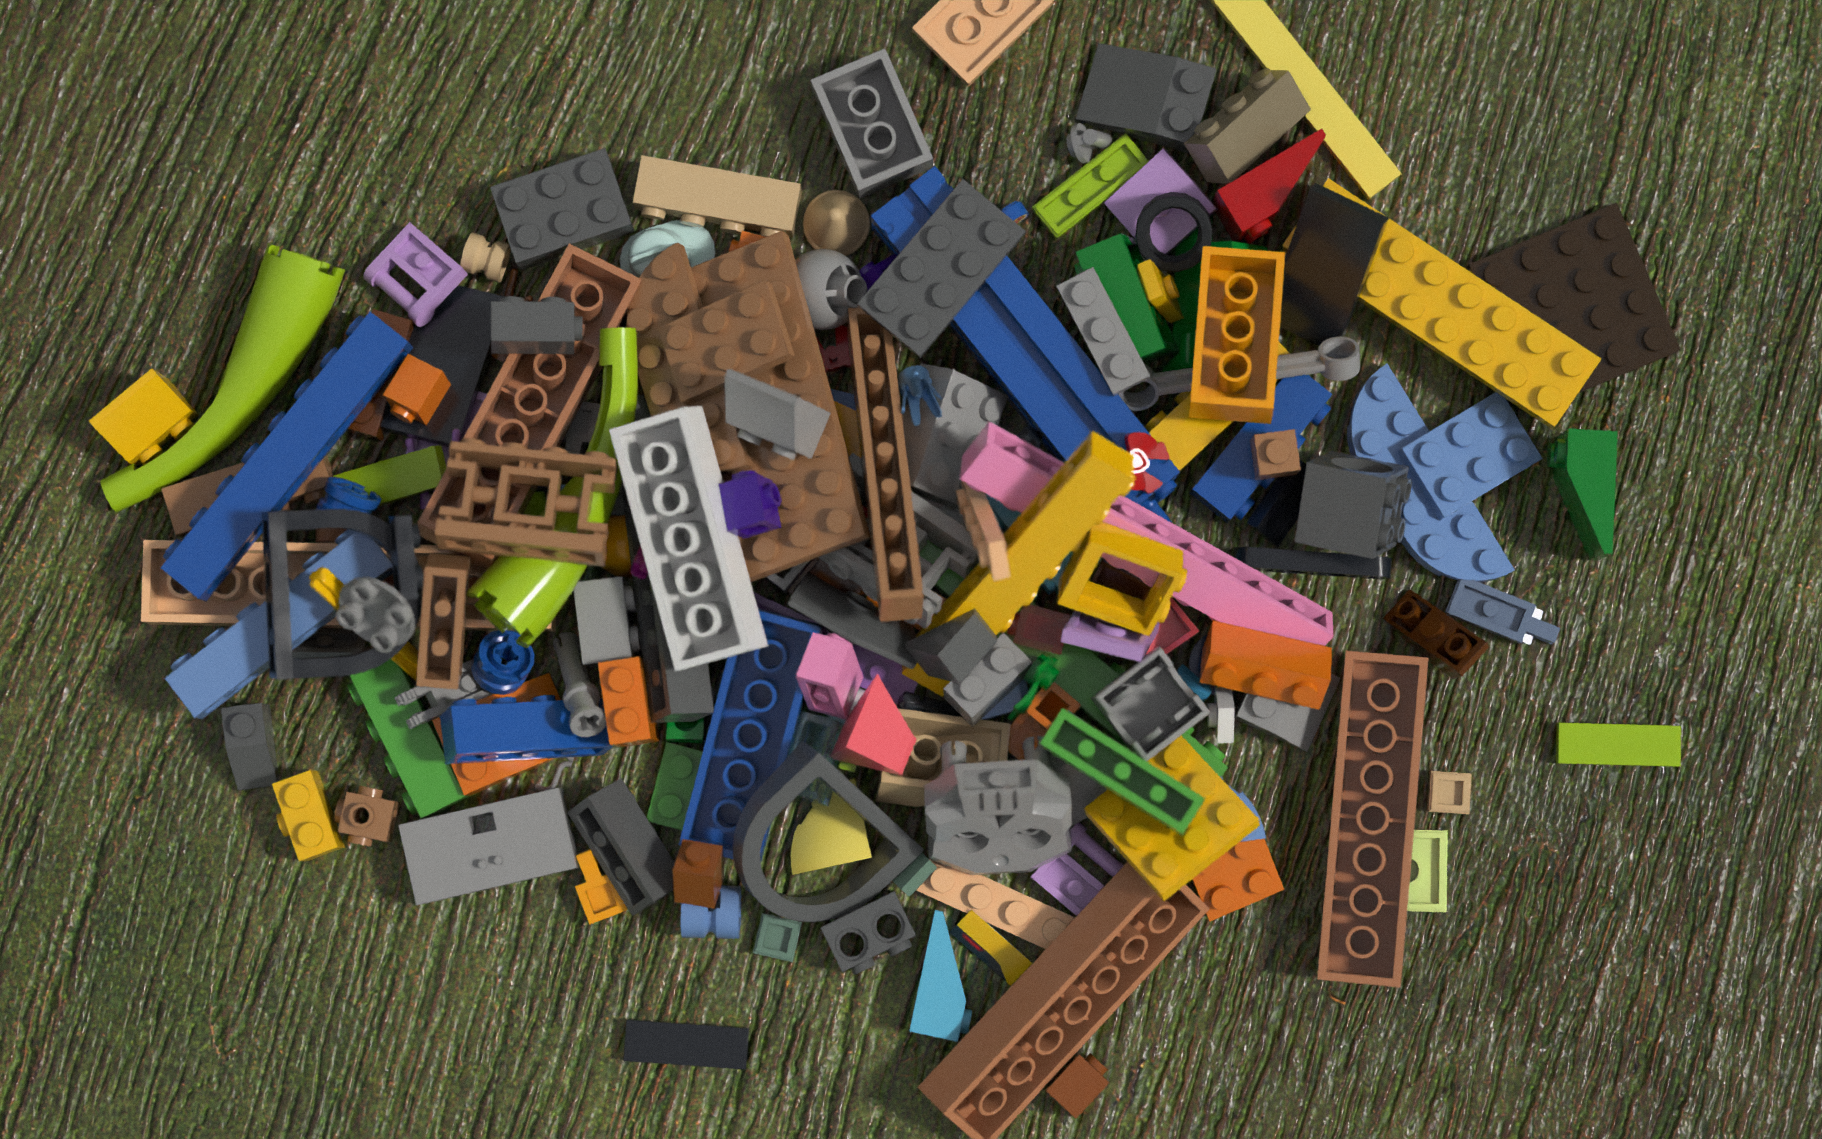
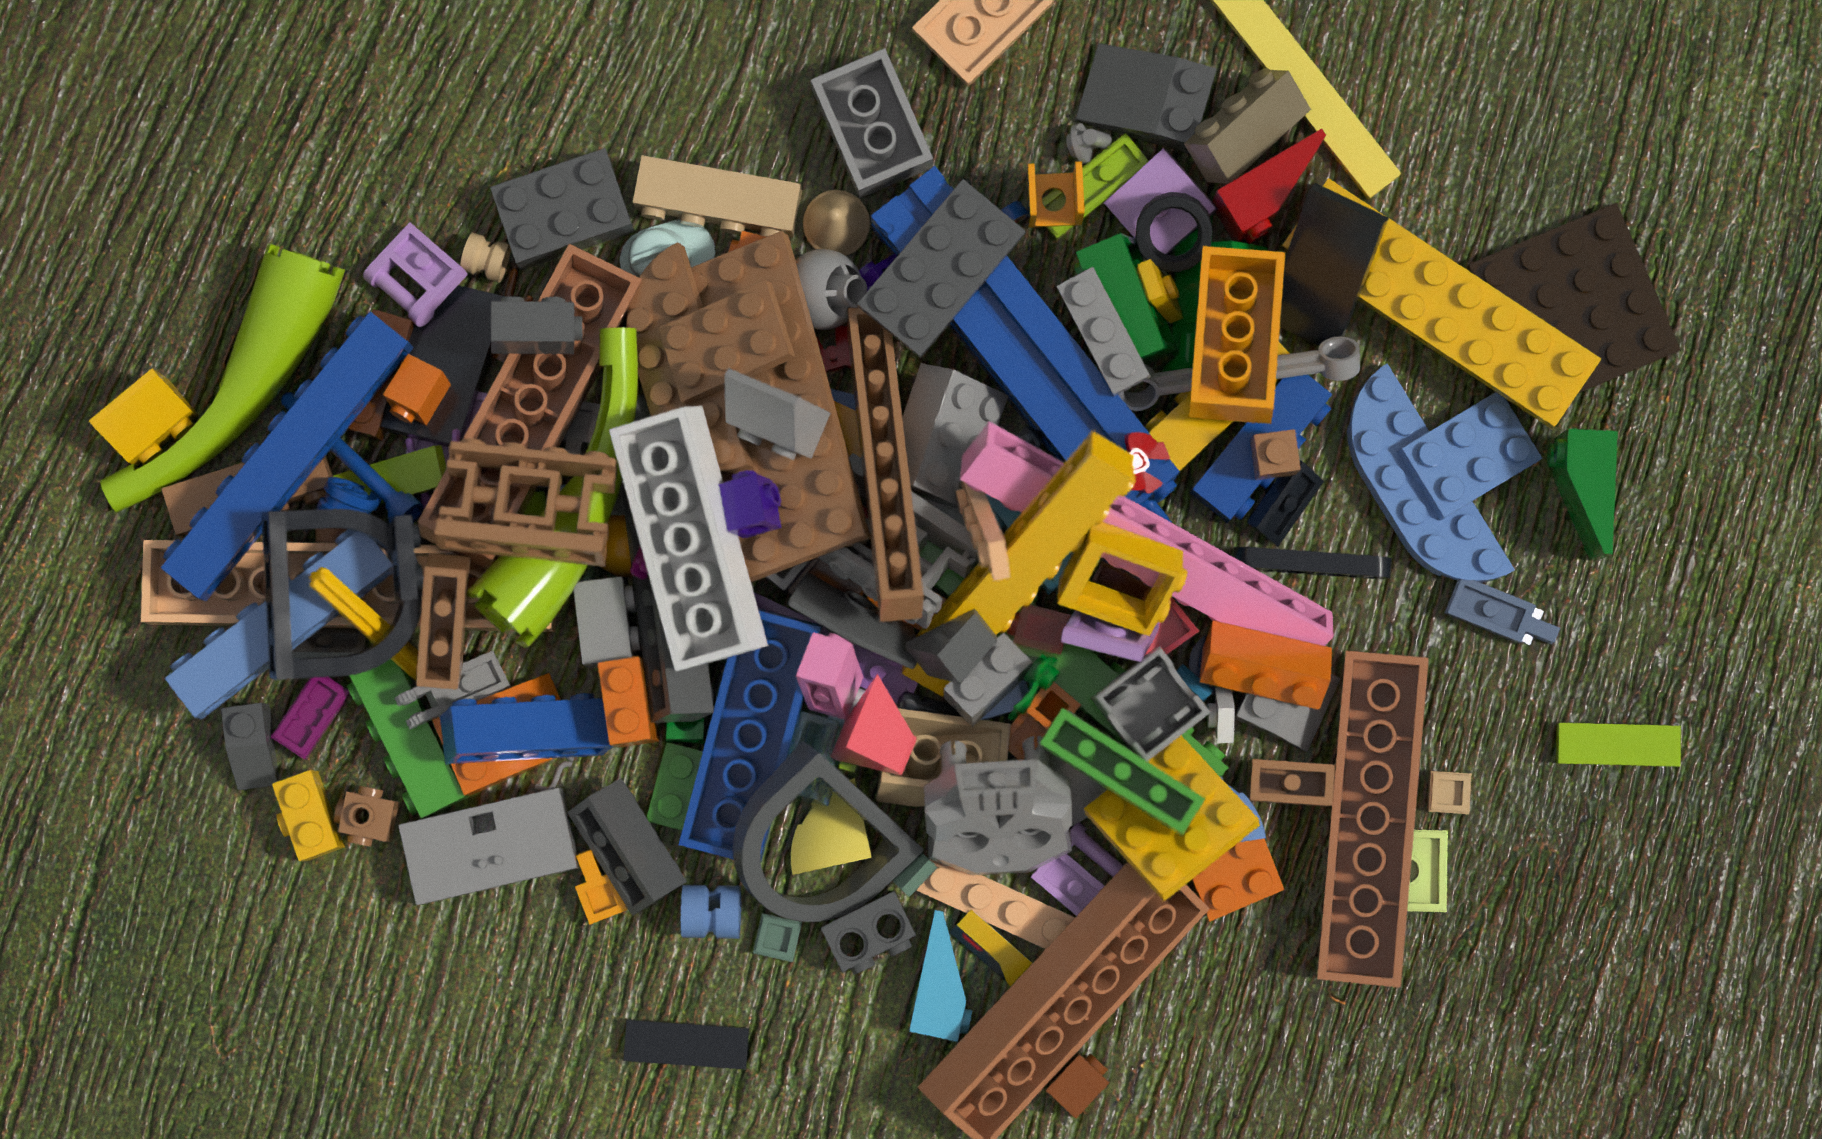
light grey dish [336,577,415,653] -> none
blue wheel [471,630,534,695] -> none
light grey pin [553,632,606,737] -> none
dark orange brick [673,839,724,909] -> none
flat silver piece [898,365,942,426] -> none
dark grey brick [1295,451,1412,559] -> none
reddish brown slope [1383,589,1490,679] -> none
none -> magenta plate [271,677,350,760]
none -> blue piece [281,392,424,523]
none -> light orange piece [1026,161,1085,228]
none -> medium nougat brick [1246,759,1335,807]

